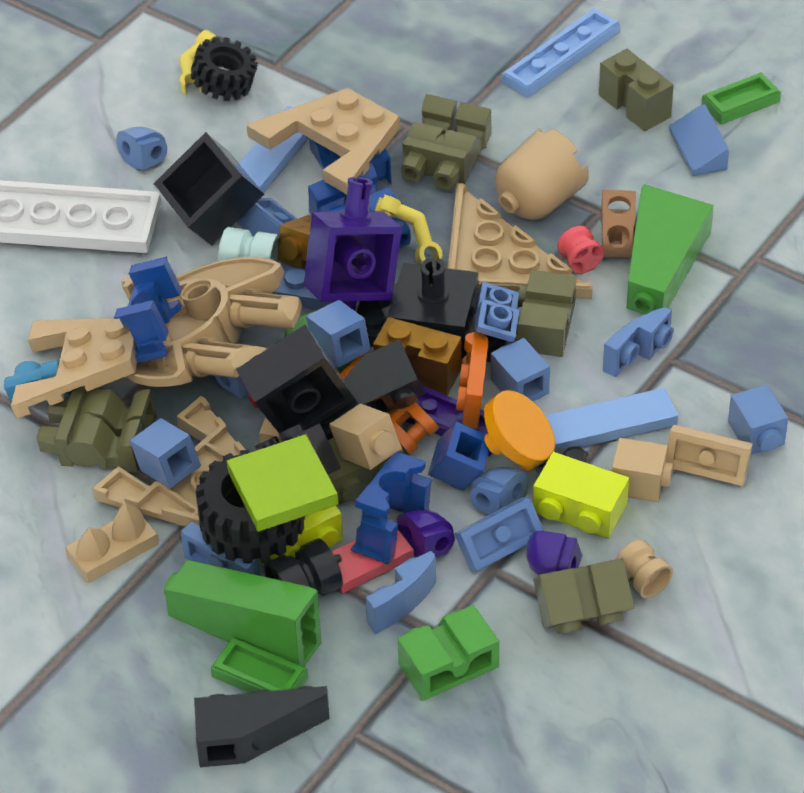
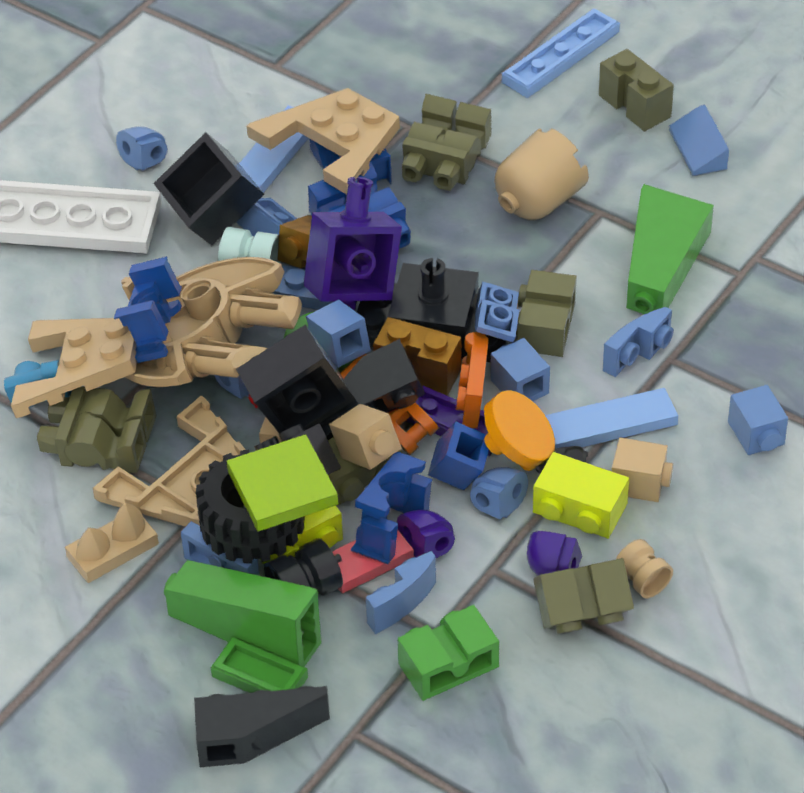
medium blue brick [129,418,201,489] -> none
light yellow arm [179,30,217,95] -> none
black tyre [190,37,258,101] -> none
light yellow arm [375,195,443,265] -> none
tan tile [448,183,593,299] -> none
medium blue plate [454,497,544,571] -> none
coral wheel [557,226,604,274] -> none
medium nougat leg [601,190,636,258] -> none
tan tile [666,424,753,486] -> none
bright green tile [701,72,781,125] -> none

